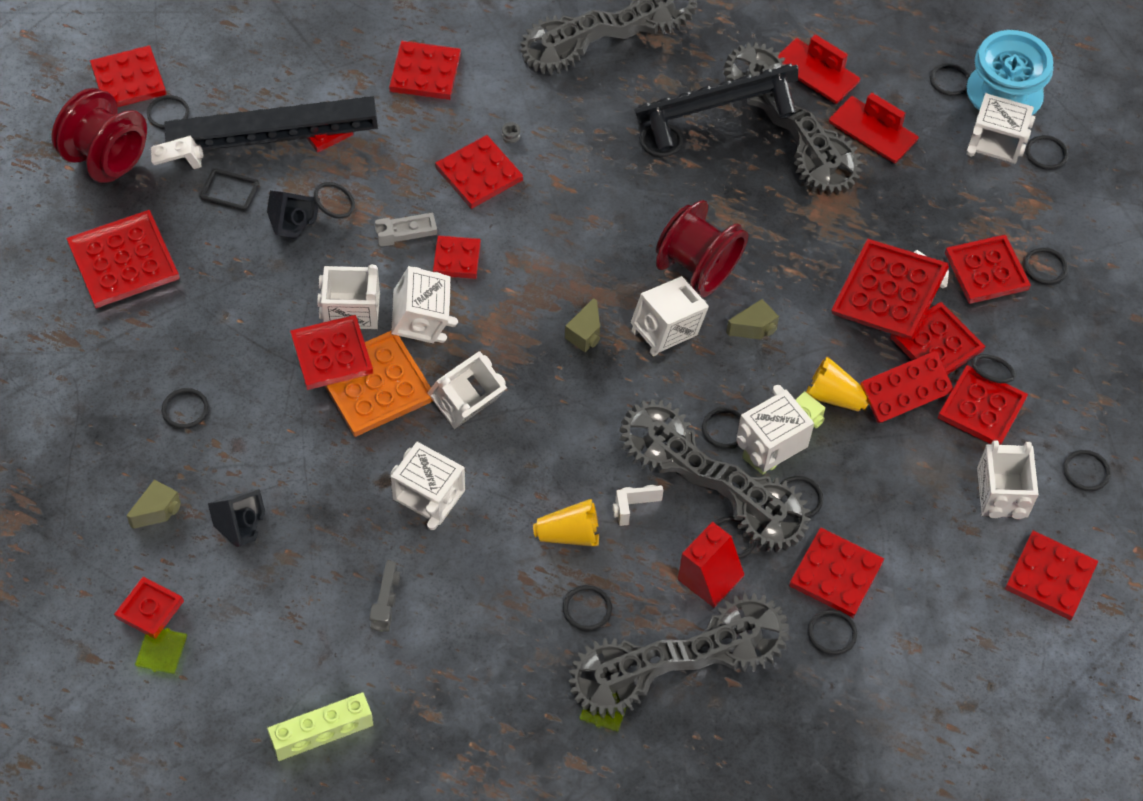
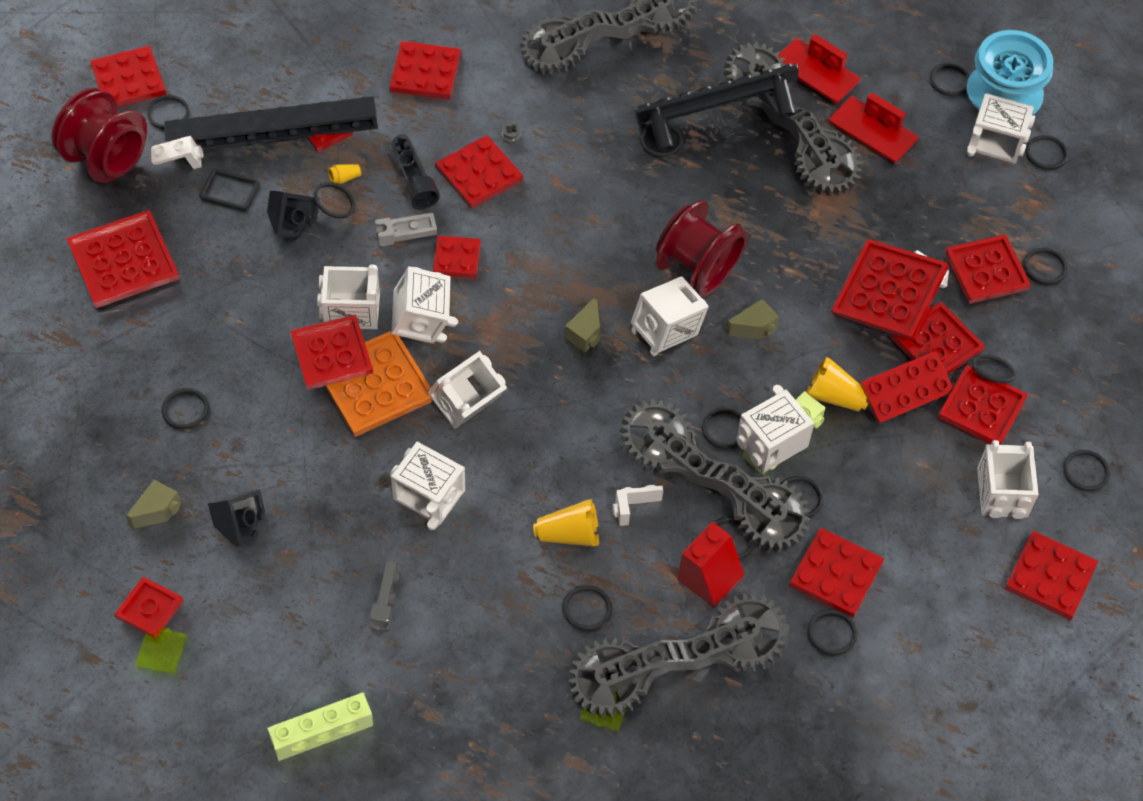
none -> yellow cone [328,164,361,185]
none -> black beam [391,135,440,210]

